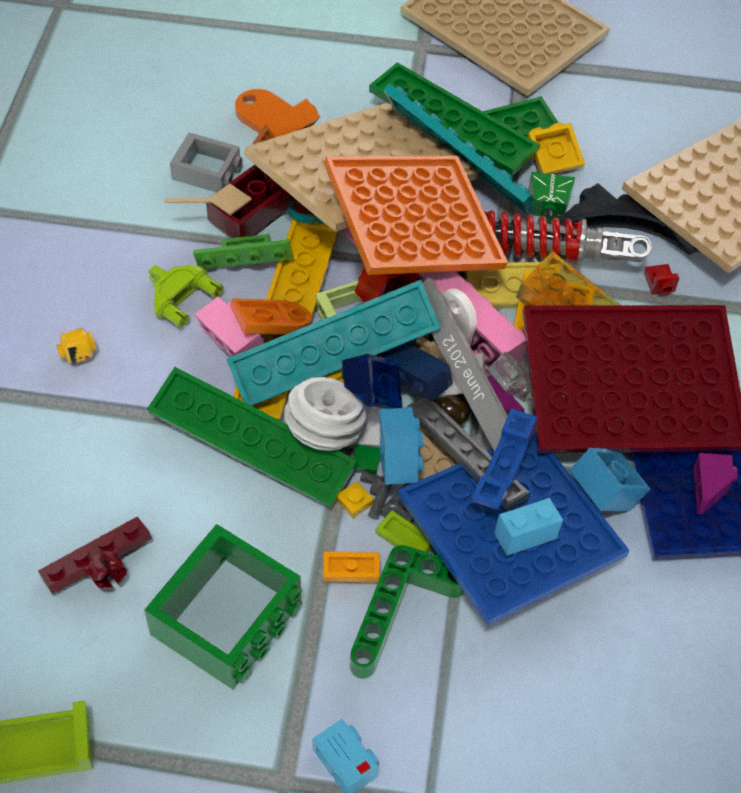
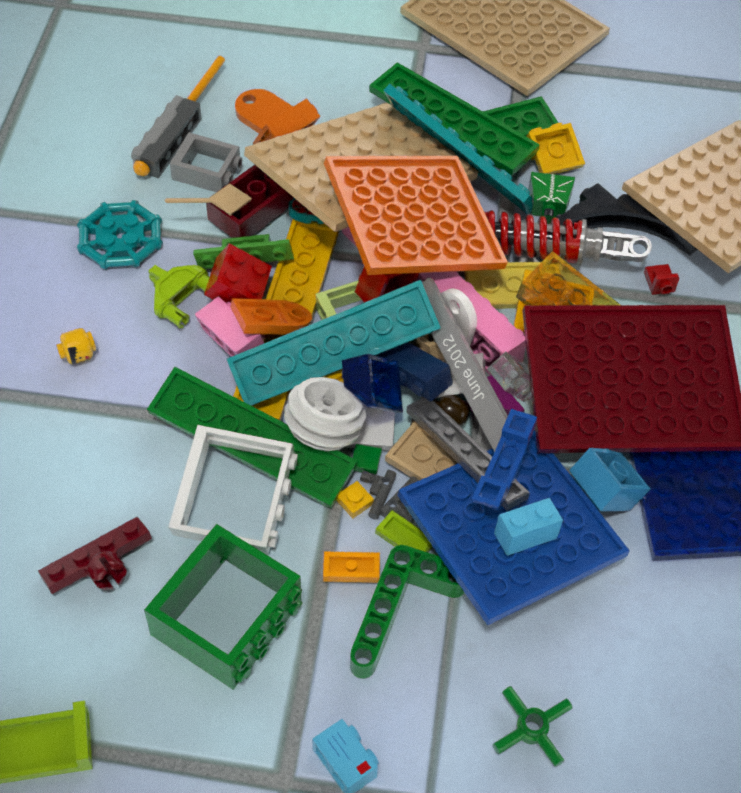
dark azure brick [379,408,423,485] -> none
magenta slope [693,453,737,514] -> none
none -> teal plate [77,200,163,269]
none -> piece [131,56,225,179]
none -> white window [168,425,298,555]
none -> red piece [204,243,272,303]
none -> green bar [492,686,573,767]

